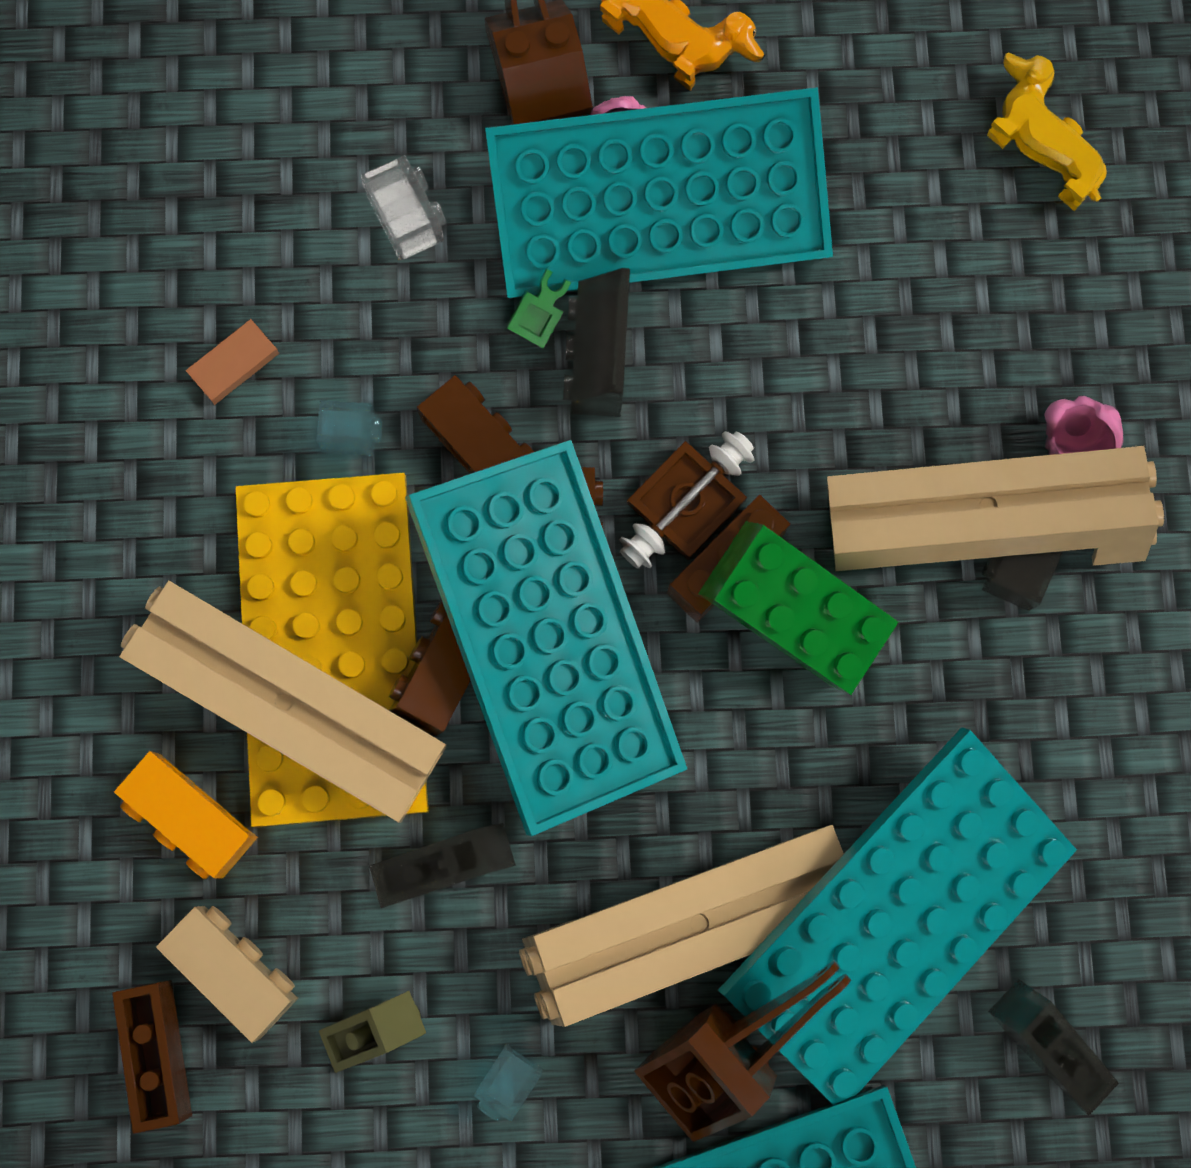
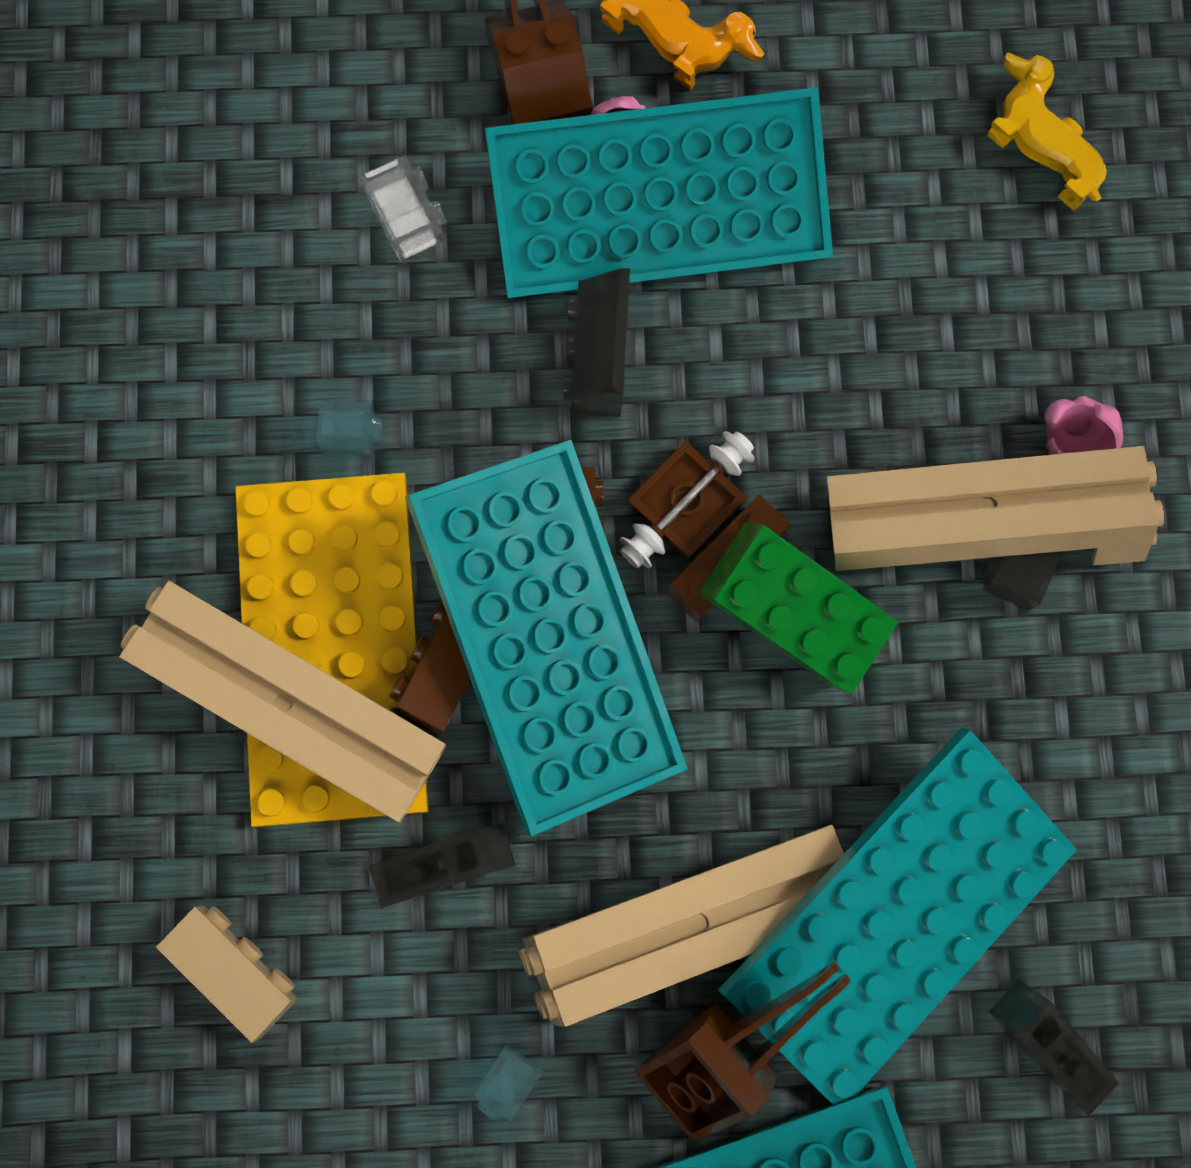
reddish brown brick [112,980,192,1134] -> none
light orange brick [114,751,258,879] -> none
nougat tile [185,319,279,405] -> none
olive slope [319,991,426,1073] -> none
reddish brown brick [417,375,534,474] -> none
green plate [506,268,571,349] -> none

